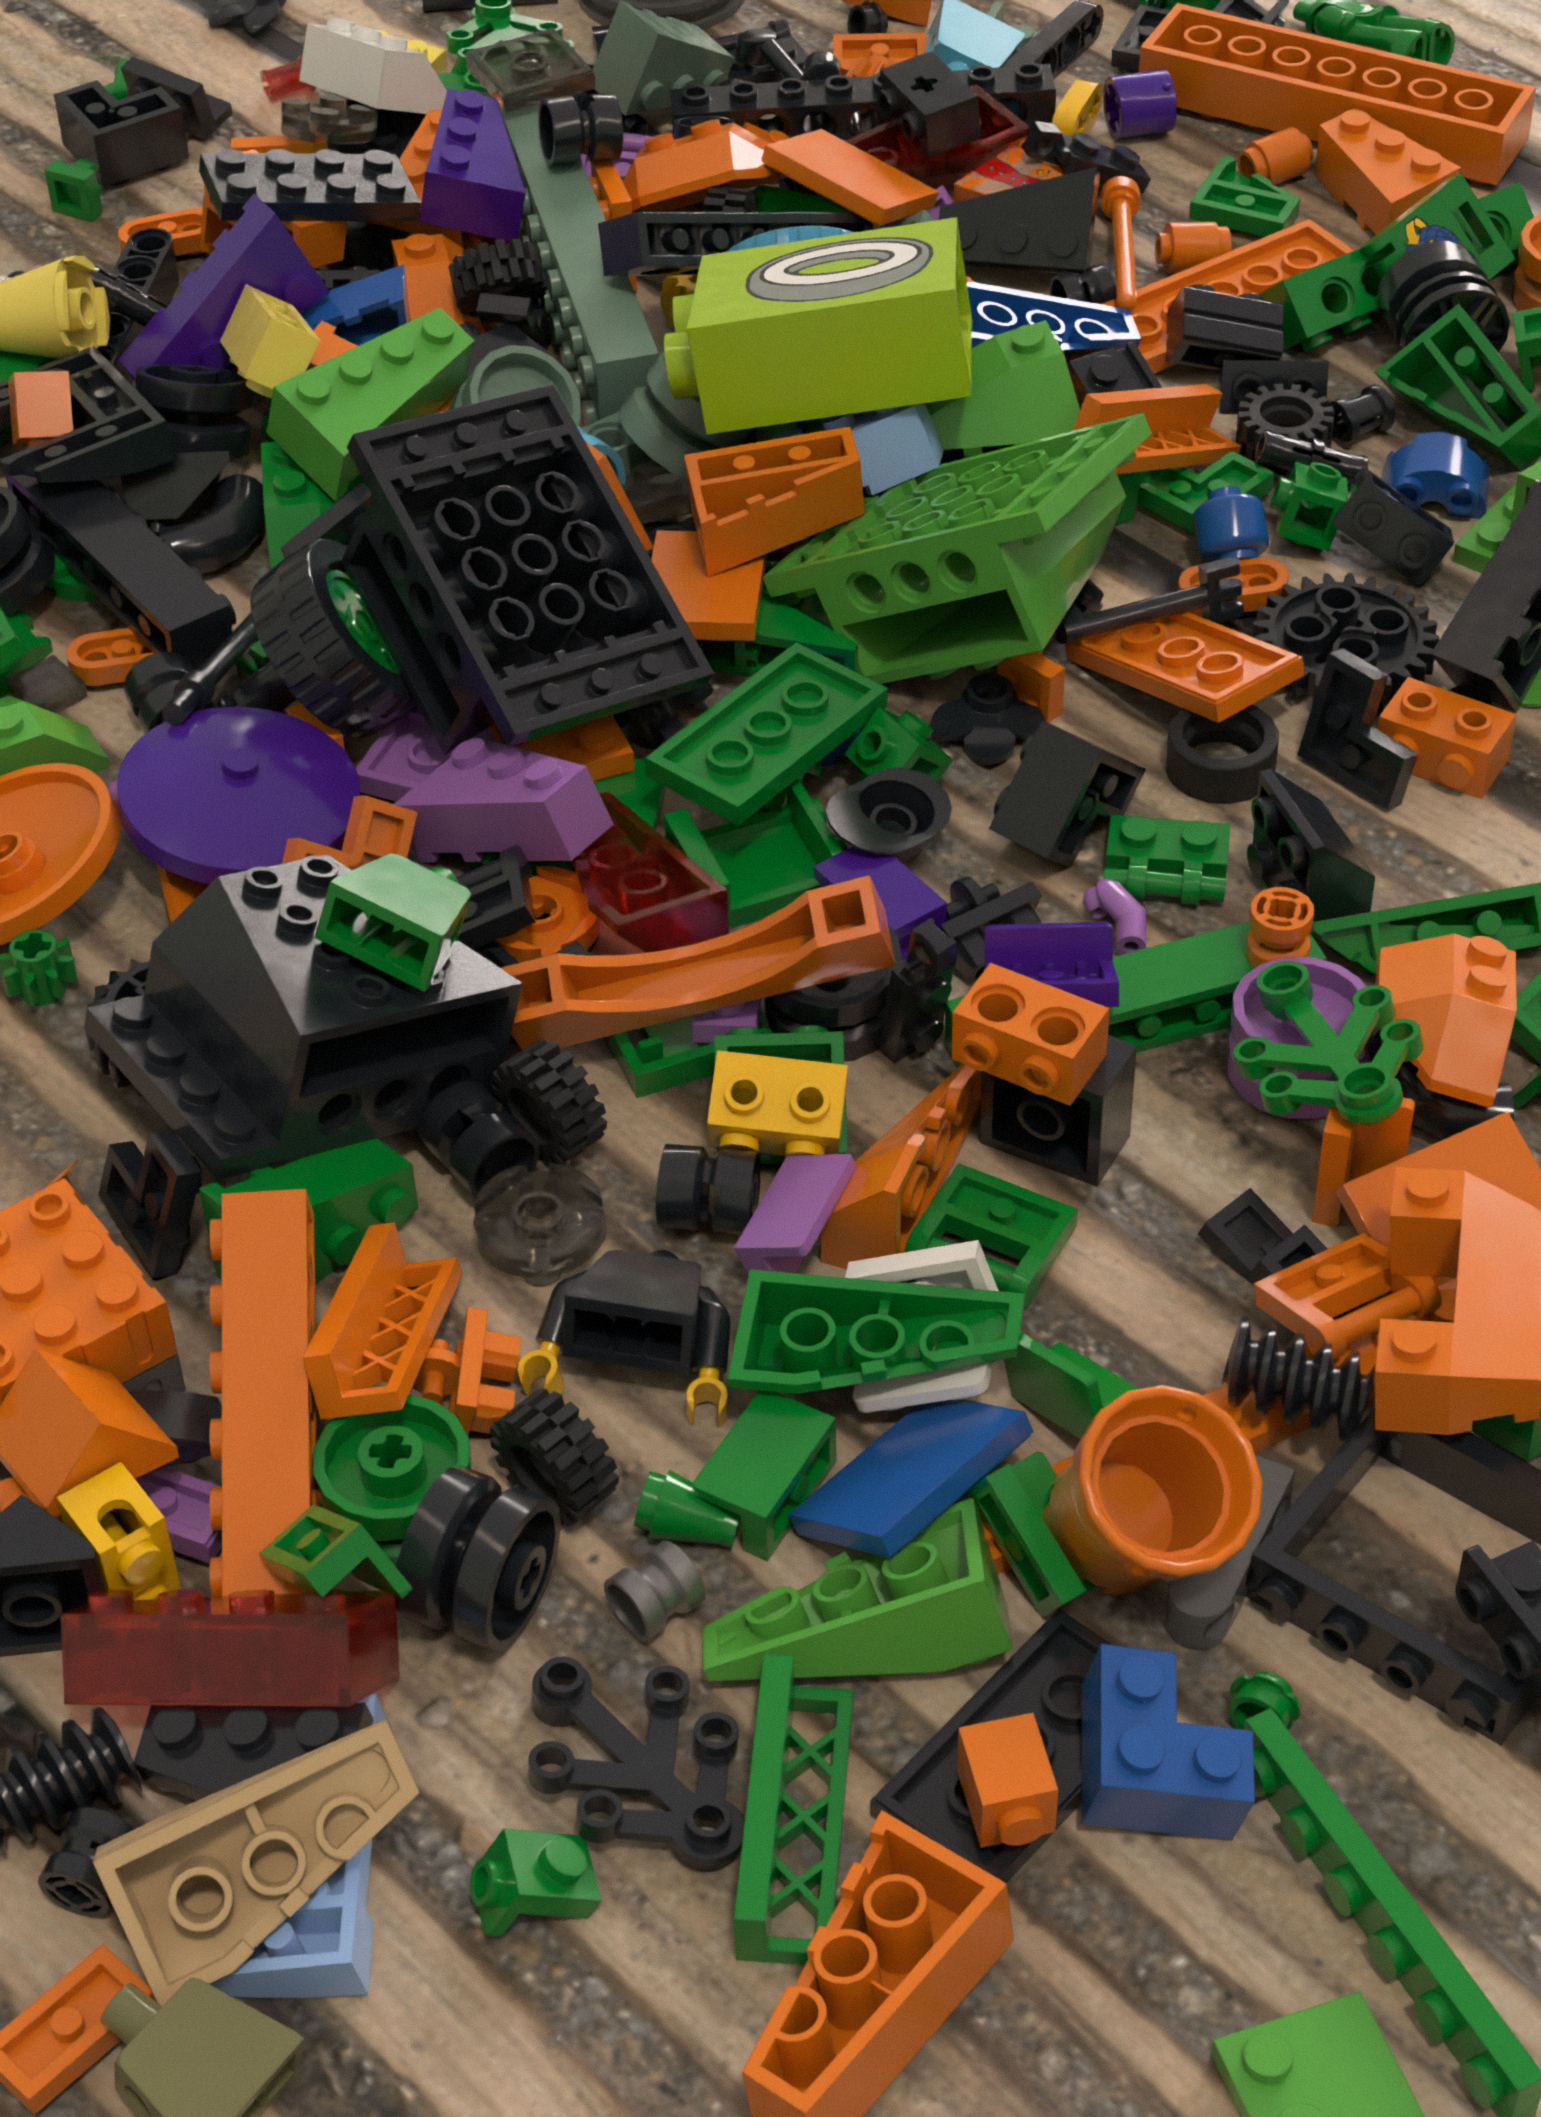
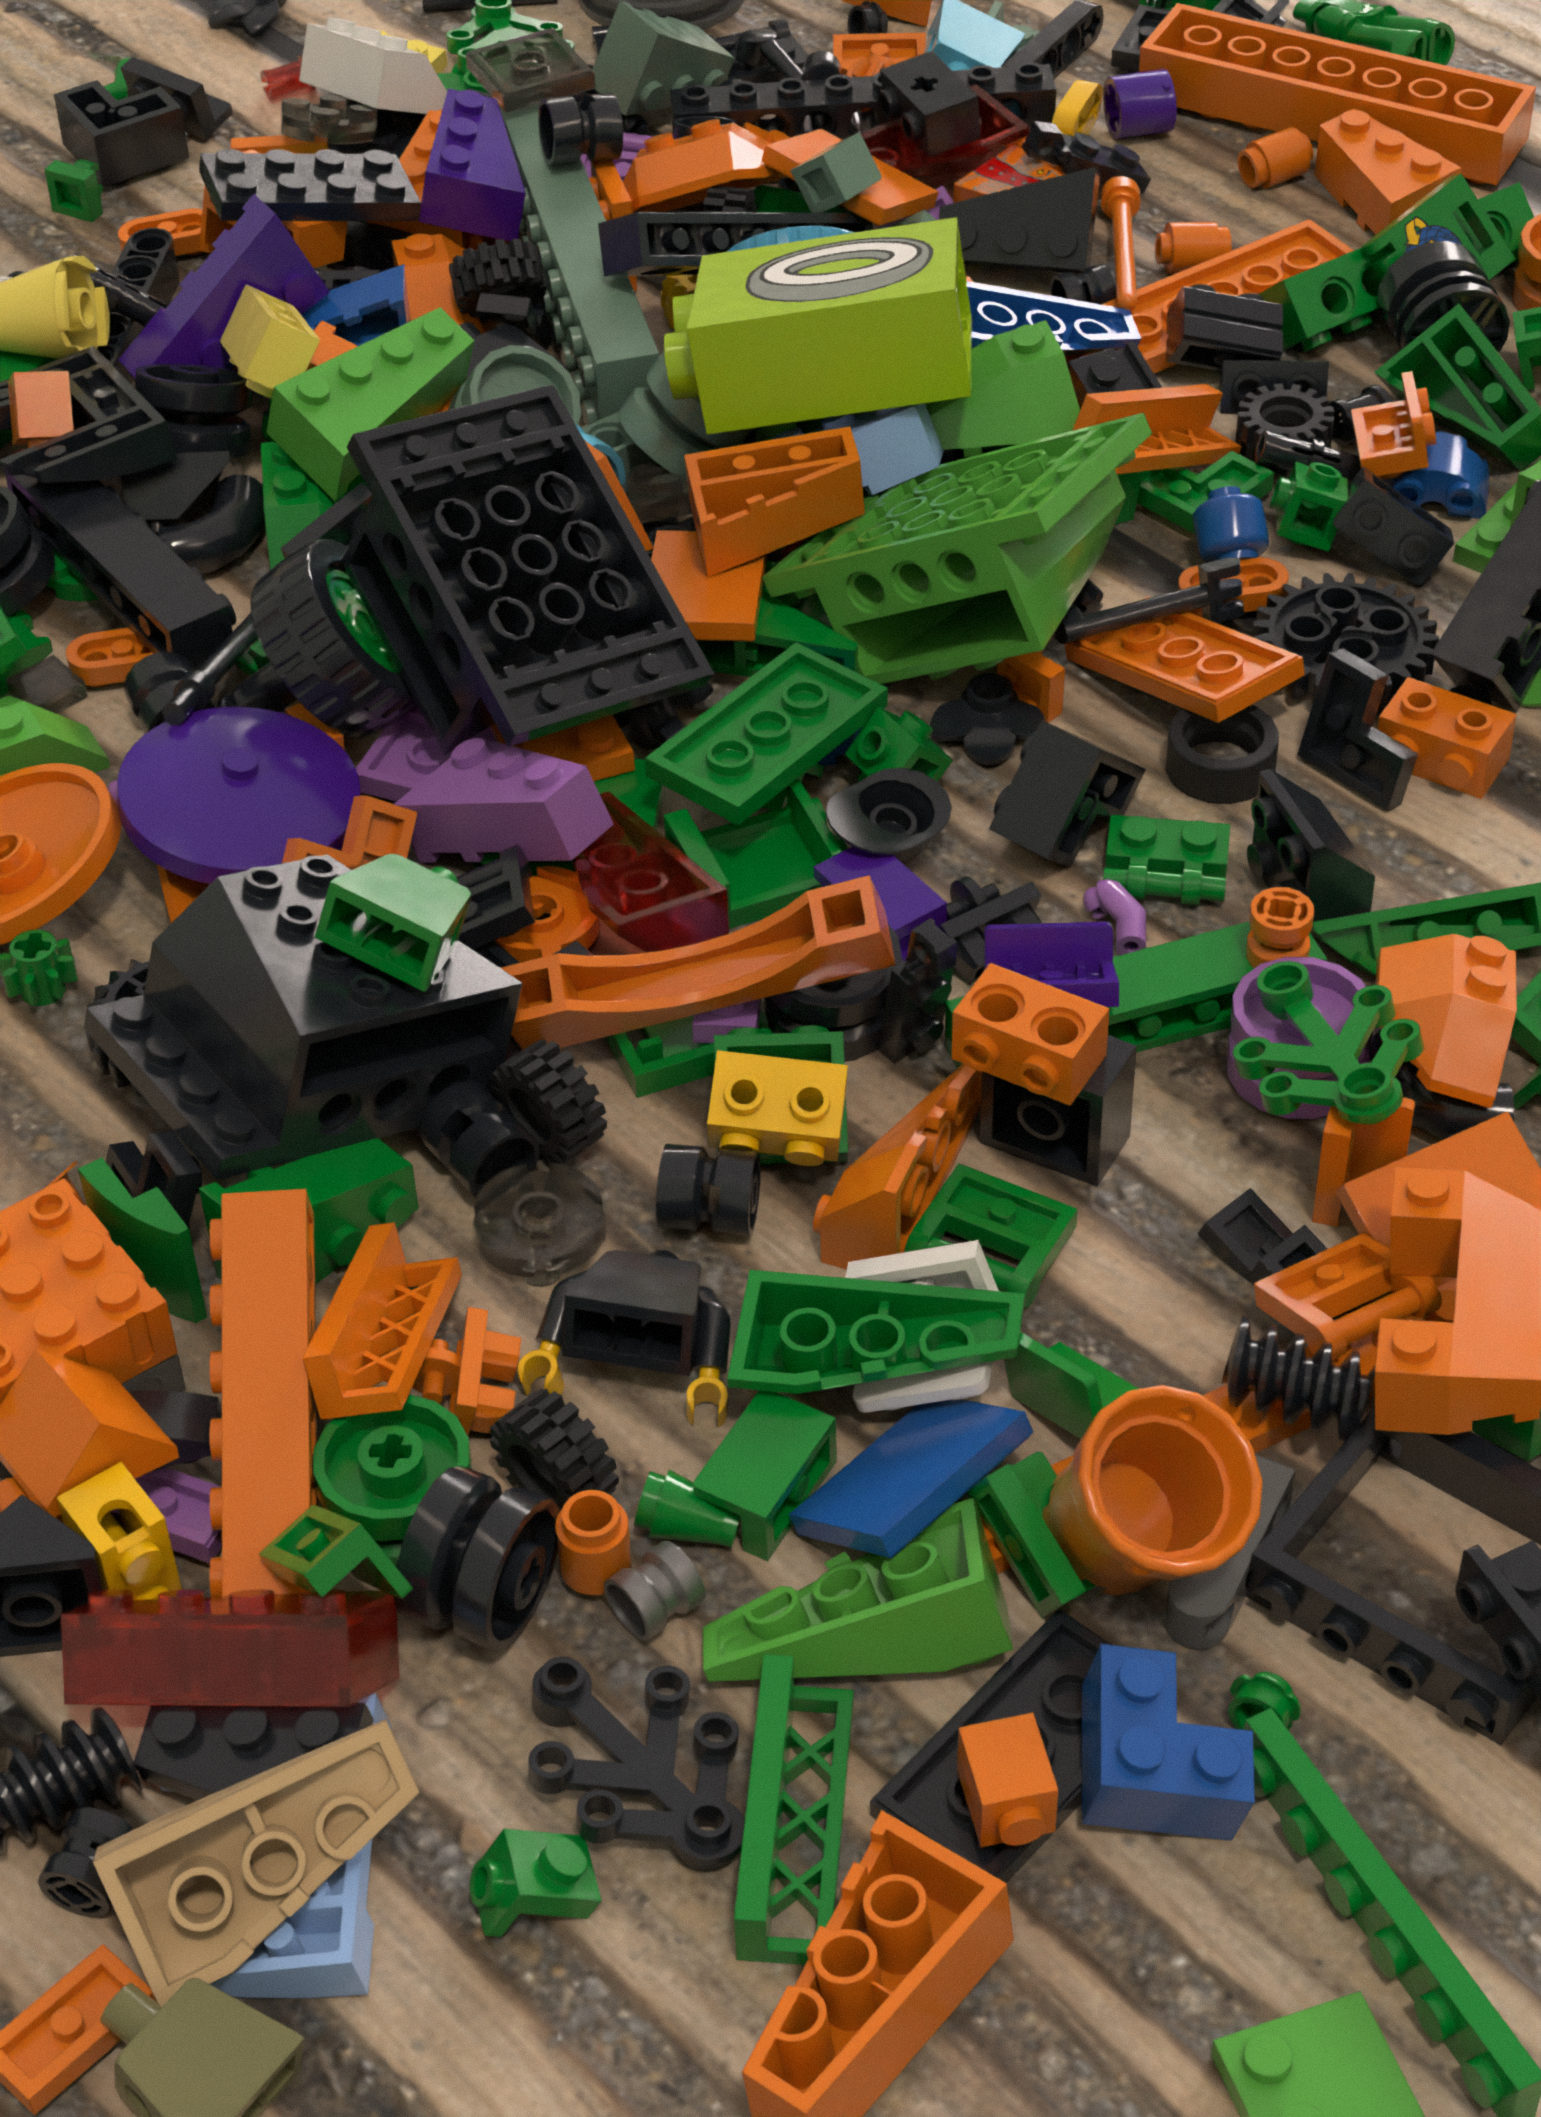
medium lavender panel [734,1154,857,1275] -> none
green wing [1189,155,1300,238] -> none
none -> green slope [78,1157,208,1323]
none -> orange brick [555,1490,632,1595]
none -> sand green panel [790,132,881,213]
none -> orange bracket [1351,371,1437,479]

